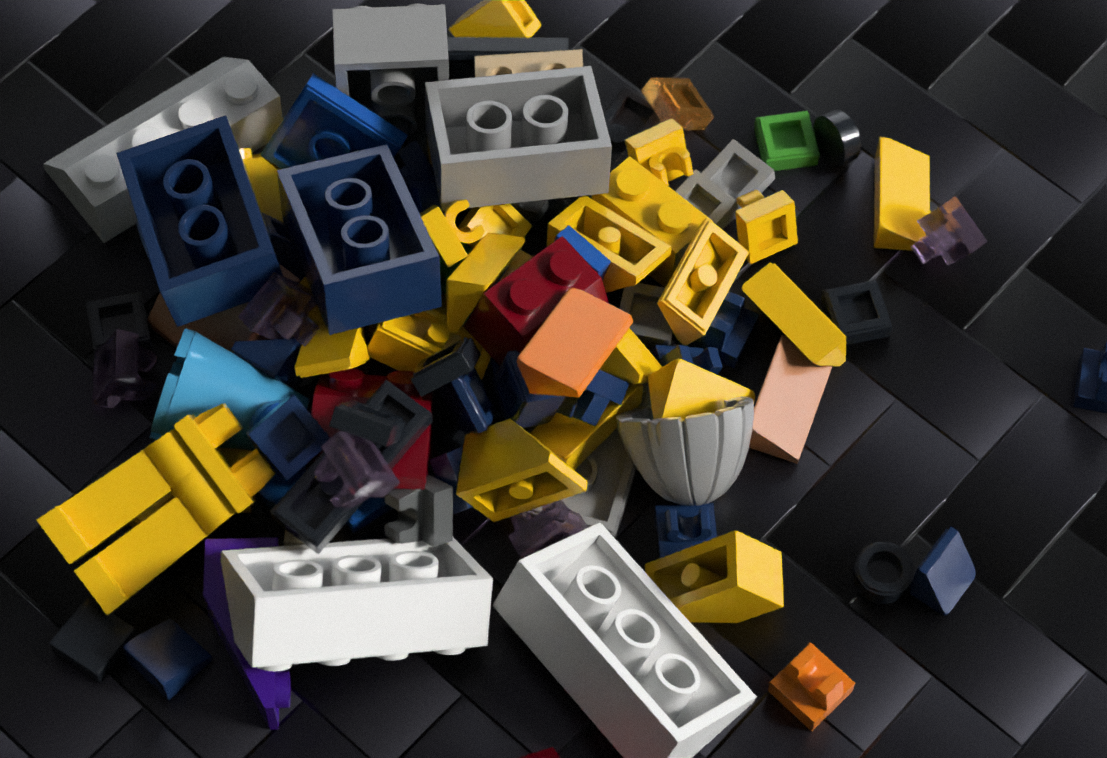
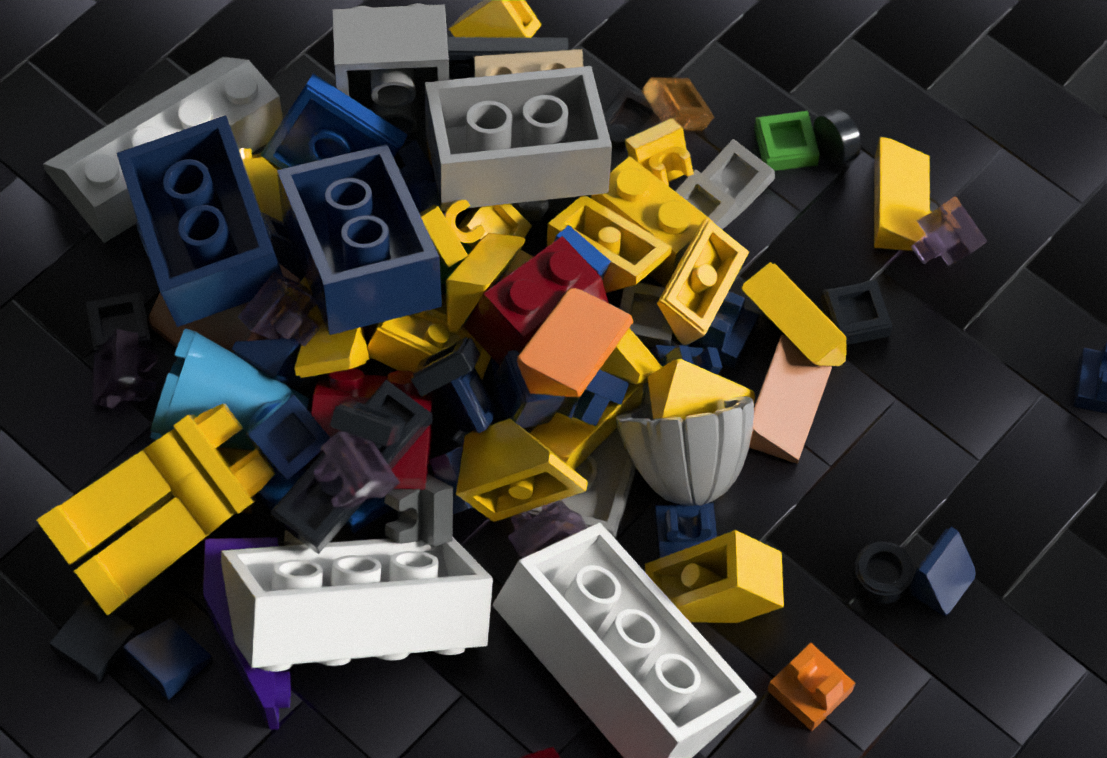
yellow tile [735,189,798,264] -> none

